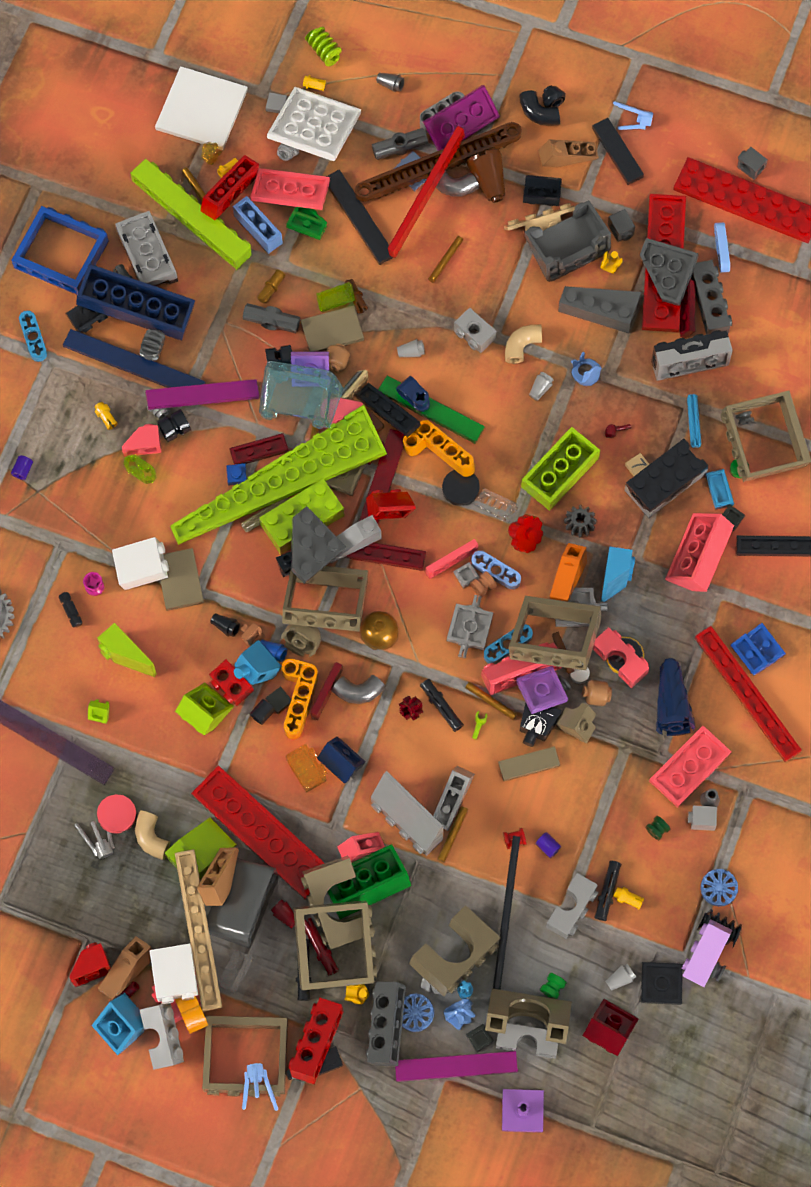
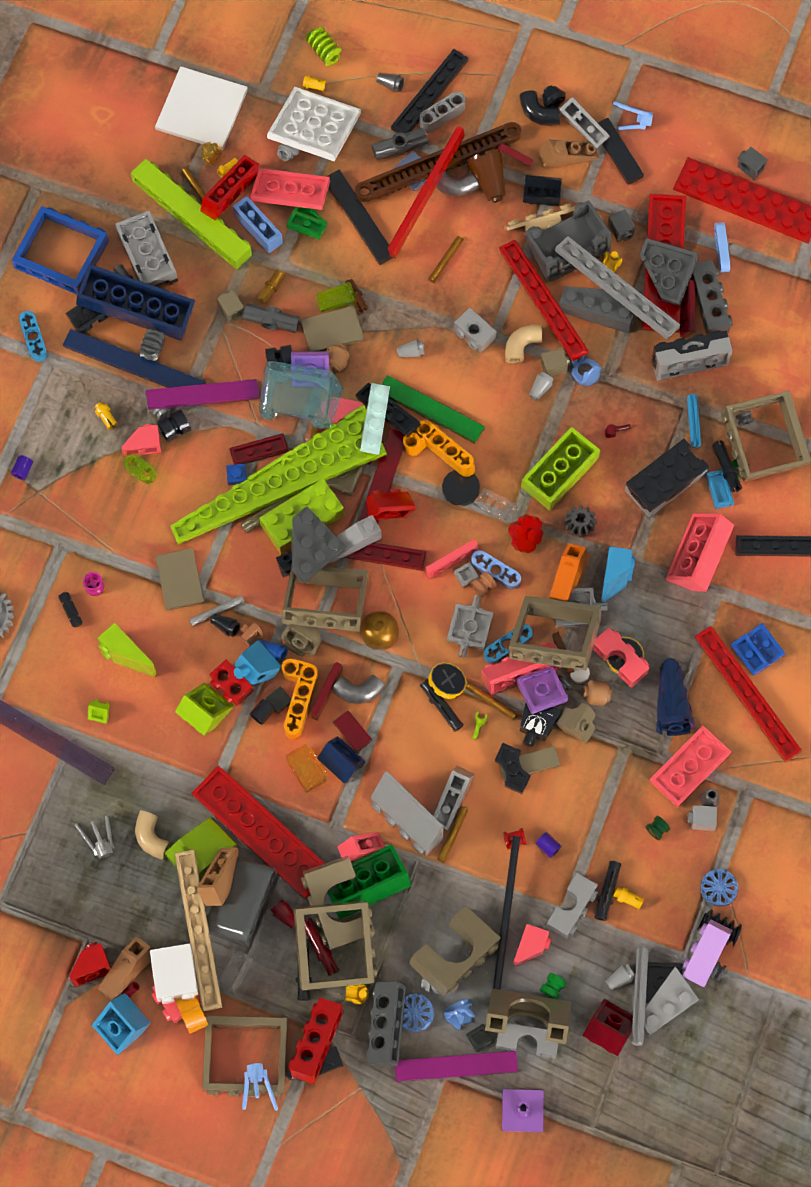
coral tile [97,794,136,834] -> none
white brick [112,537,169,590] -> none
light grey arch [140,1003,184,1070] -> none
light grey tile [266,92,287,113] -> none
tan slope [335,370,368,400] -> none
dark blue piece [396,376,430,412] -> none
dark red gear [399,696,423,721] -> none
magenta tile [423,85,500,151] -> none
dark azure axle [457,980,473,999] -> none
tan tile [625,453,650,476] -> none
pearl dark grey tile [722,504,745,531] -> none
none -> light grey bar [189,595,244,626]
none -> dark tan brick [217,290,244,323]
none -> dark red tile [333,710,372,753]
none -> light aqua plate [360,383,390,455]
none -> black tile [391,49,468,134]
none -> black tile [428,662,467,699]
none -> black tile [495,743,531,795]
none -> dark red tile [496,143,533,166]
none -> red tile [499,240,588,362]
none -> coral slope [513,924,552,966]
none -> dark tan brick [540,348,570,376]
none -> light grey plate [555,236,680,340]
none -> light grey slope [559,97,610,149]
none -> light grey axle [632,947,648,1046]
none -> light grey wing [644,967,699,1035]
none -> black pin [712,440,742,493]

